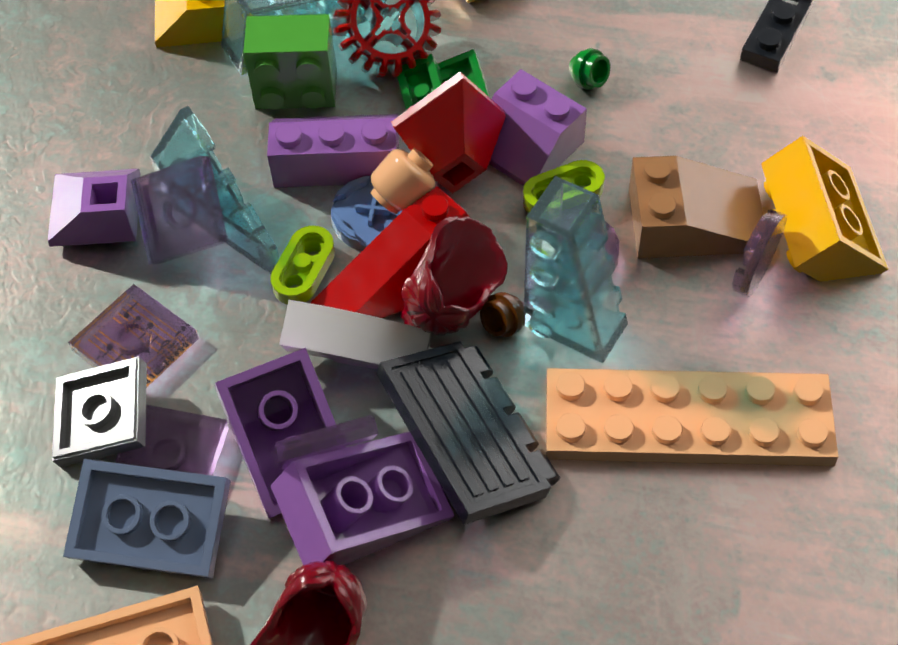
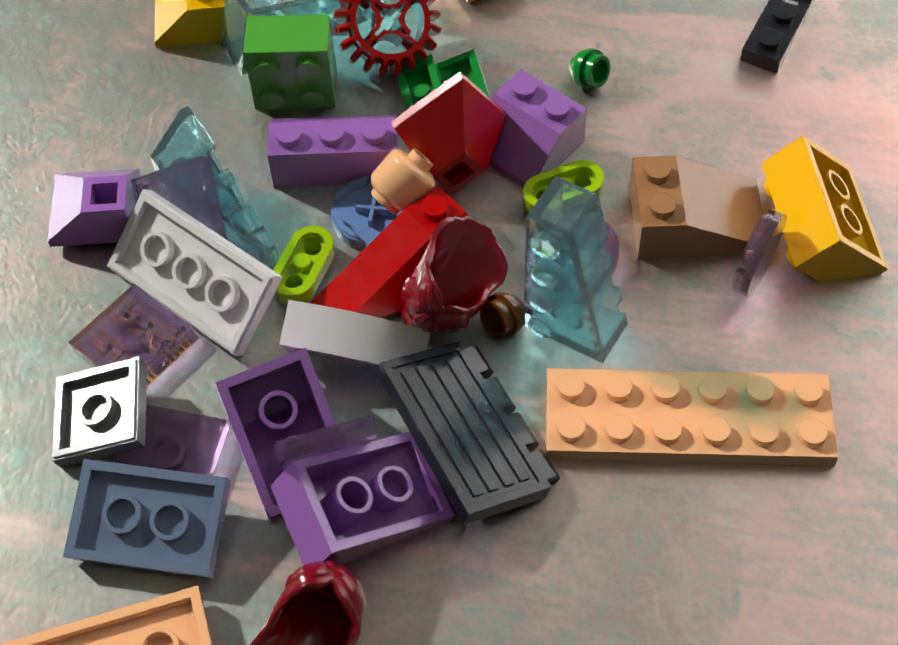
none -> white tile [107,189,283,356]

